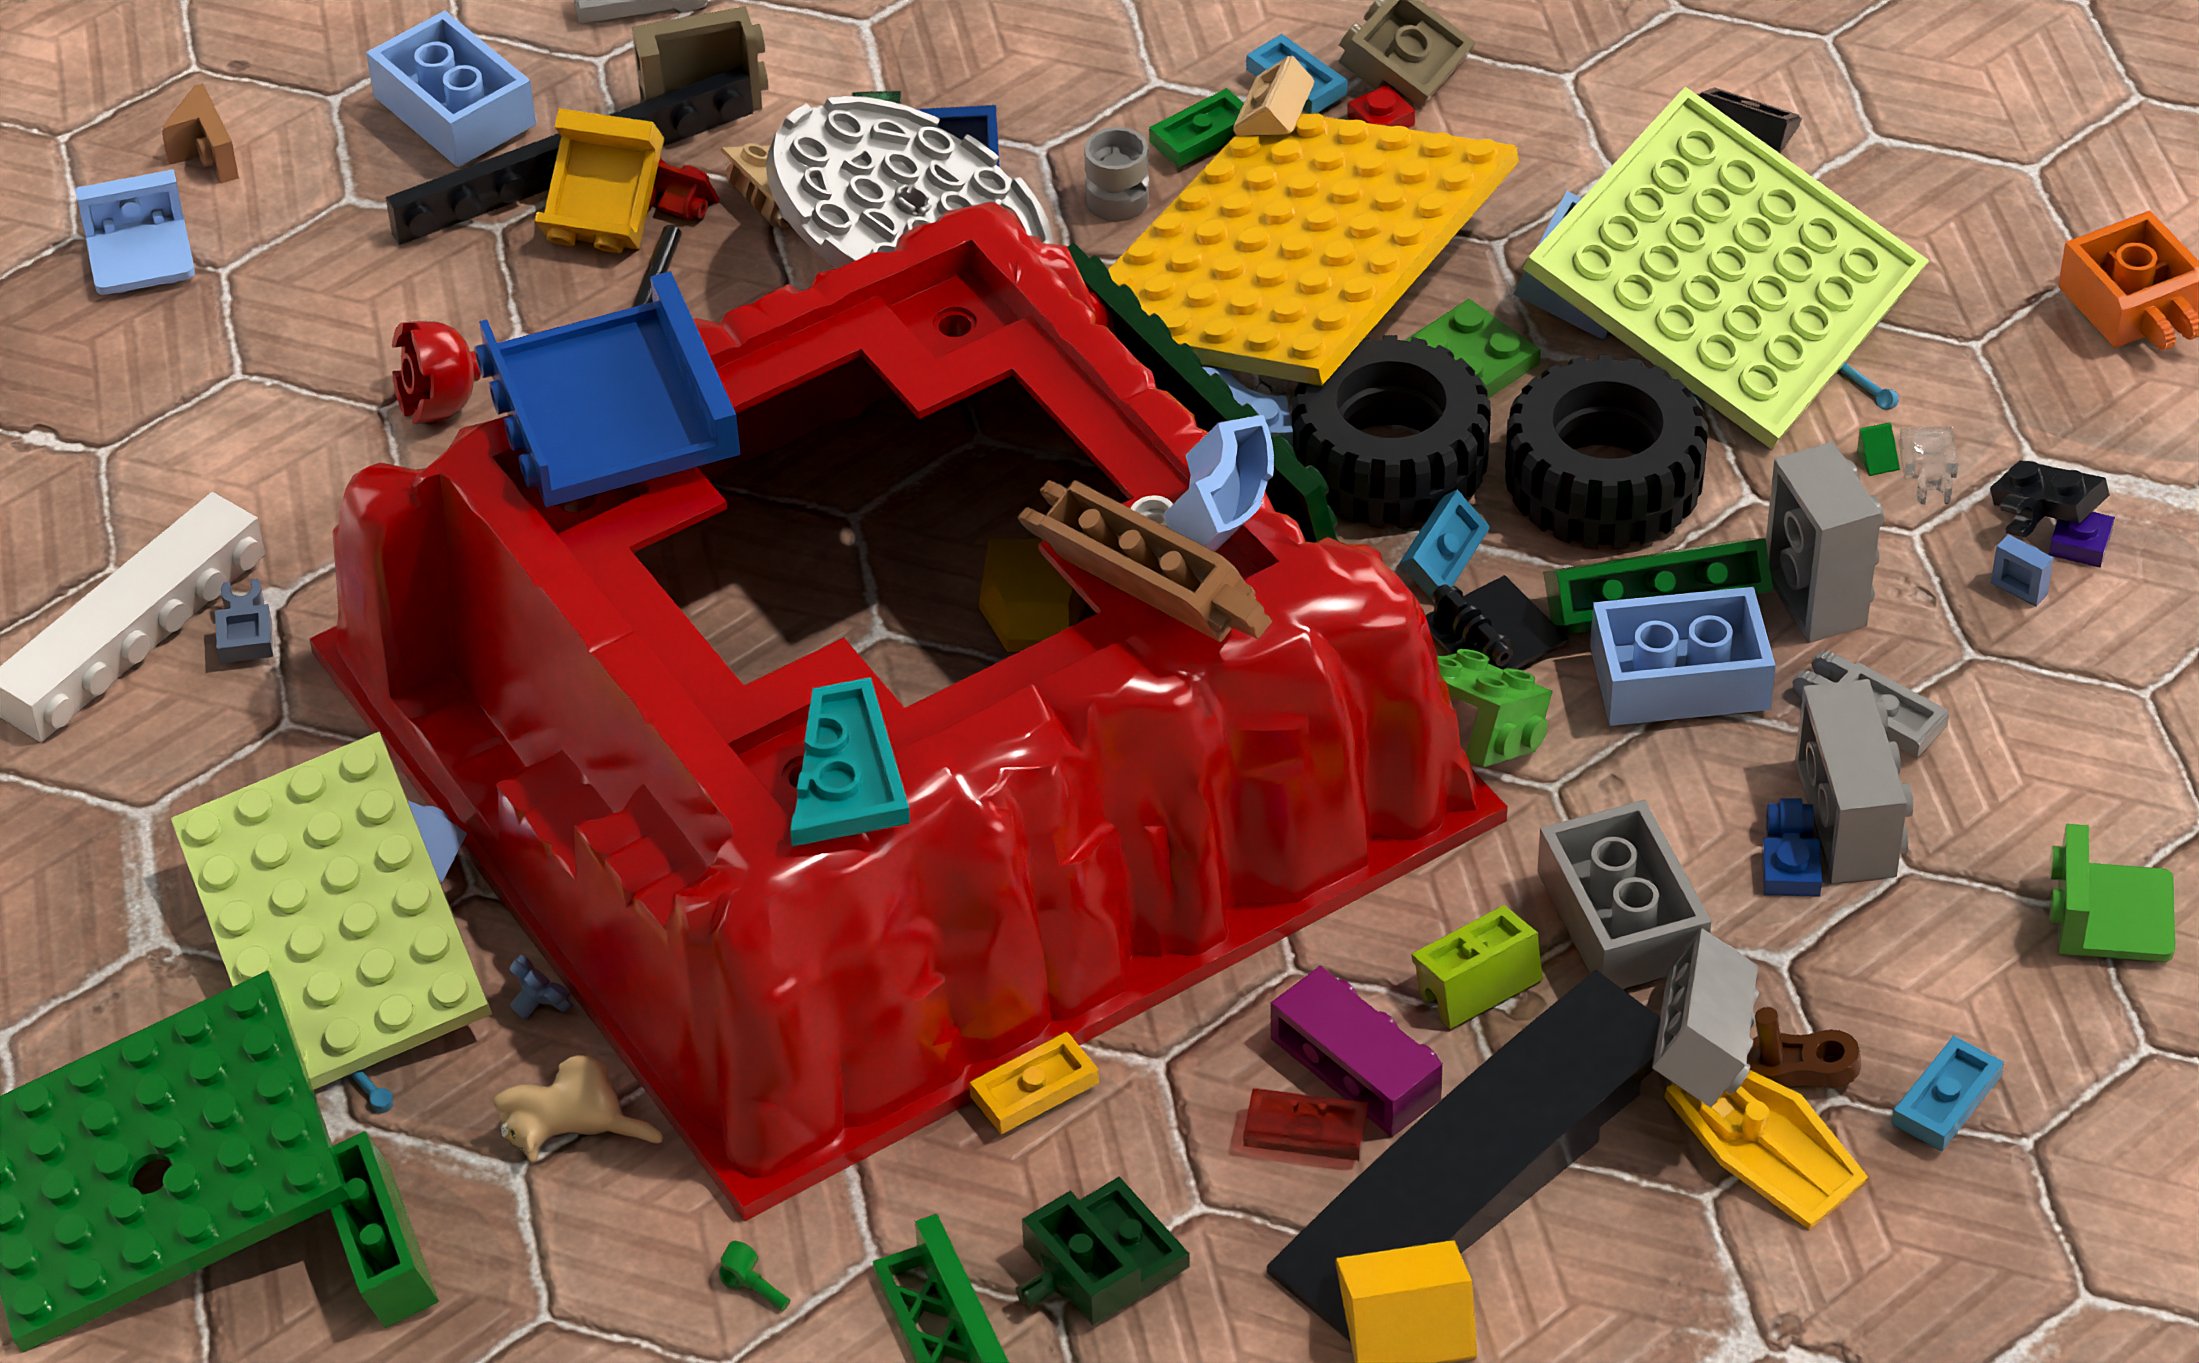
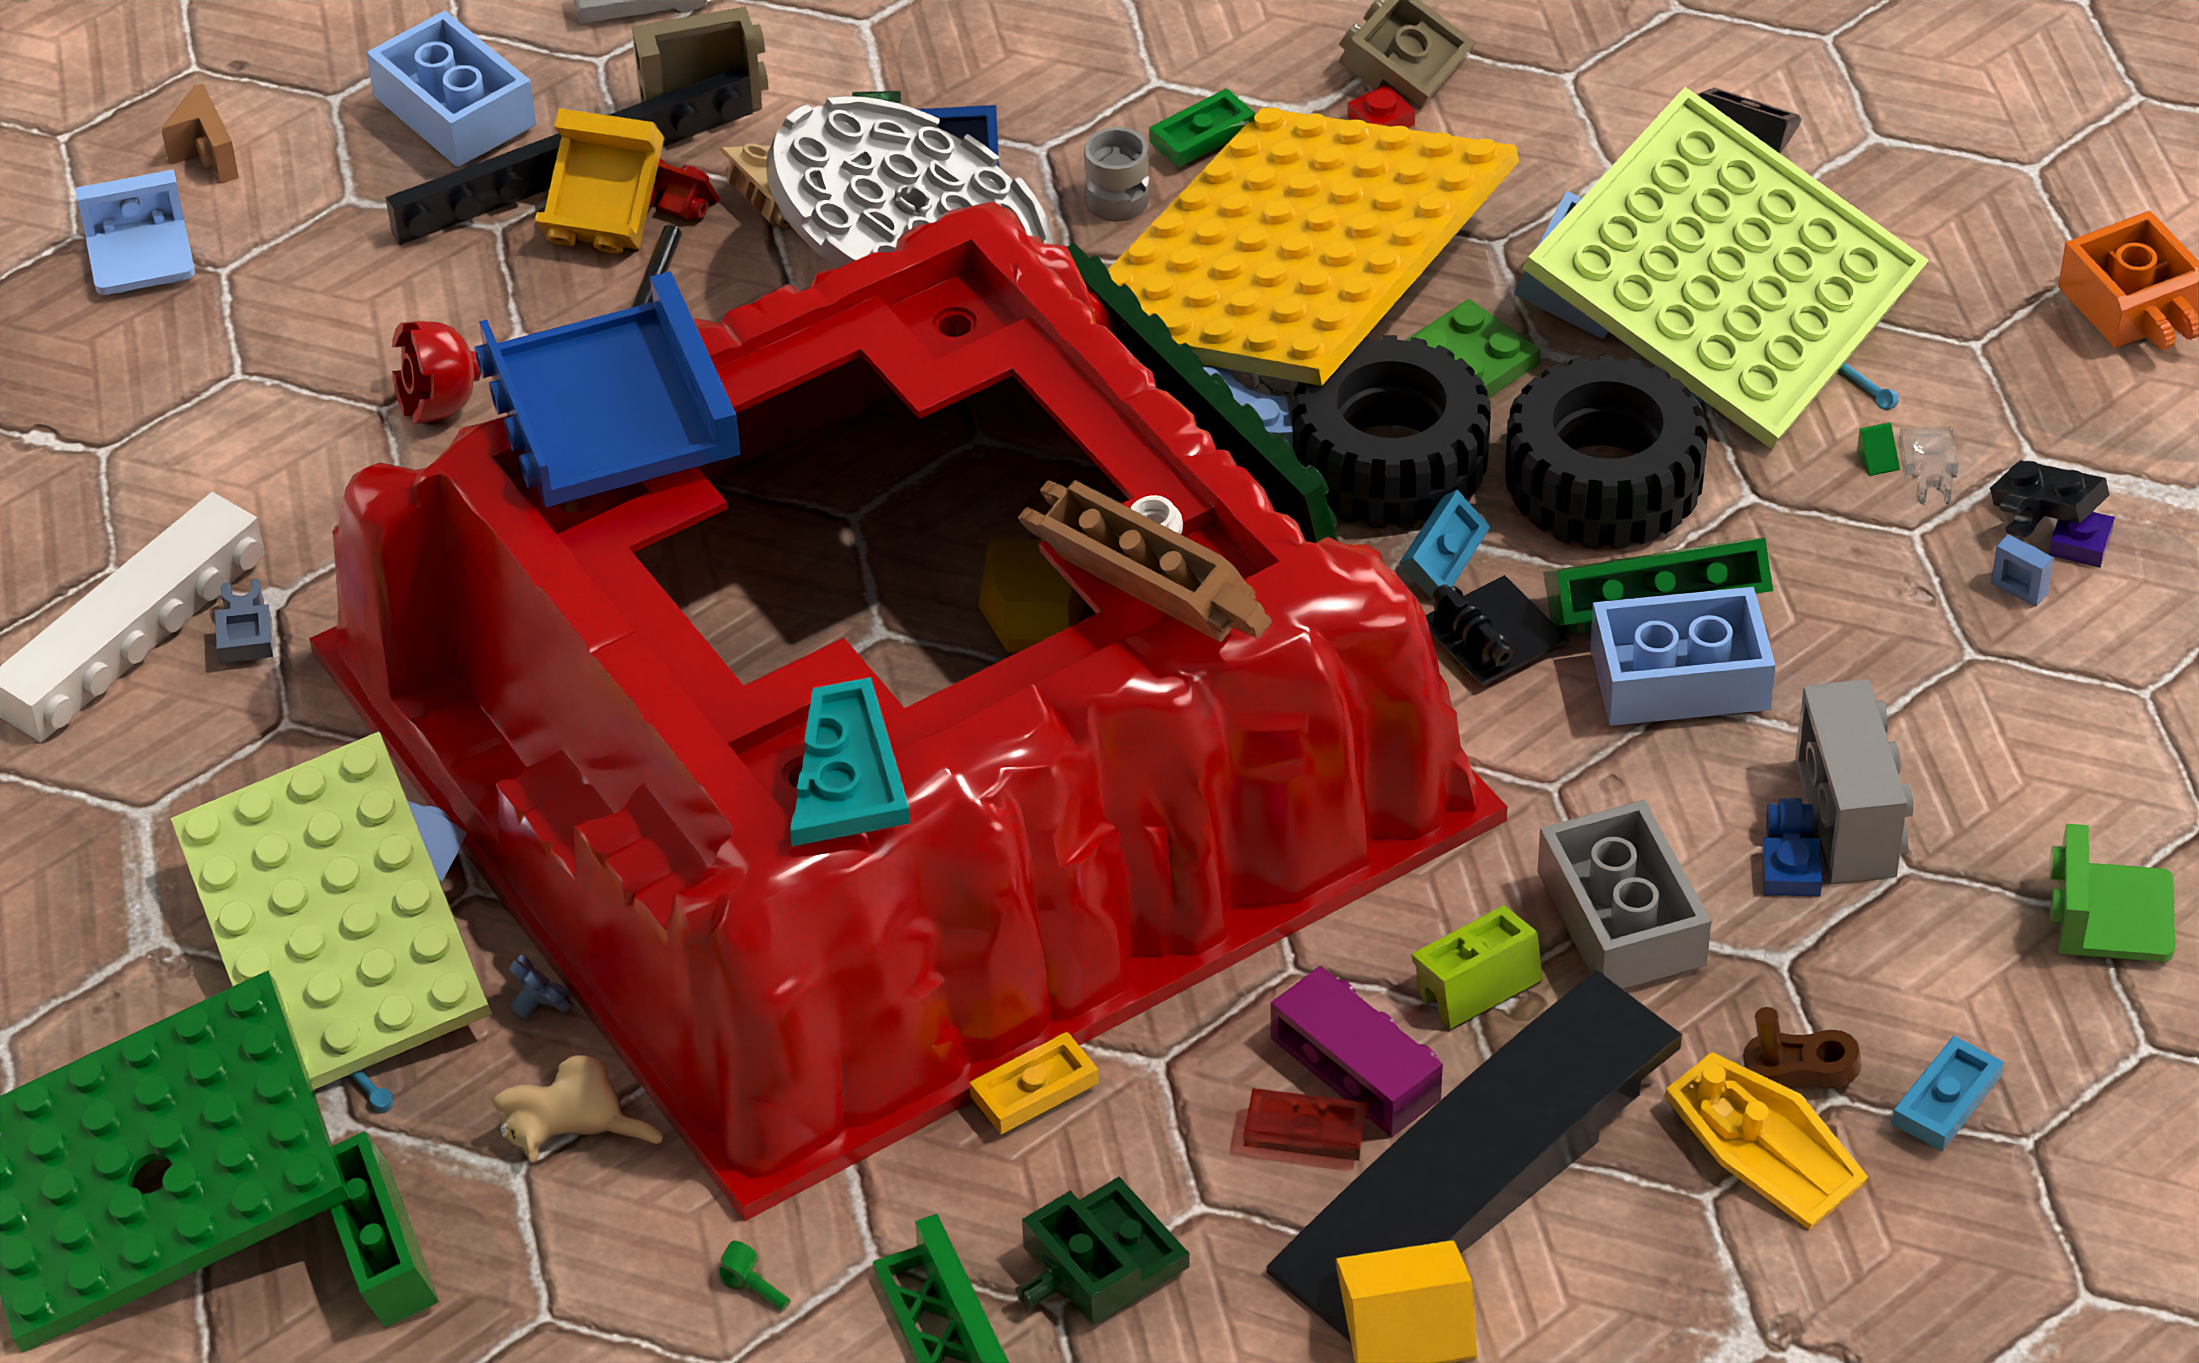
light blue brick [1163,415,1274,551] -> none
tan slope [1233,55,1314,136] -> none
dark azure plate [1246,34,1347,114] -> none
bright green bracket [1437,649,1553,767] -> none
light grey brick [1652,928,1759,1107] -> none
light grey brick [1766,442,1884,643] -> none
light grey hinge [1792,650,1949,758] -> none

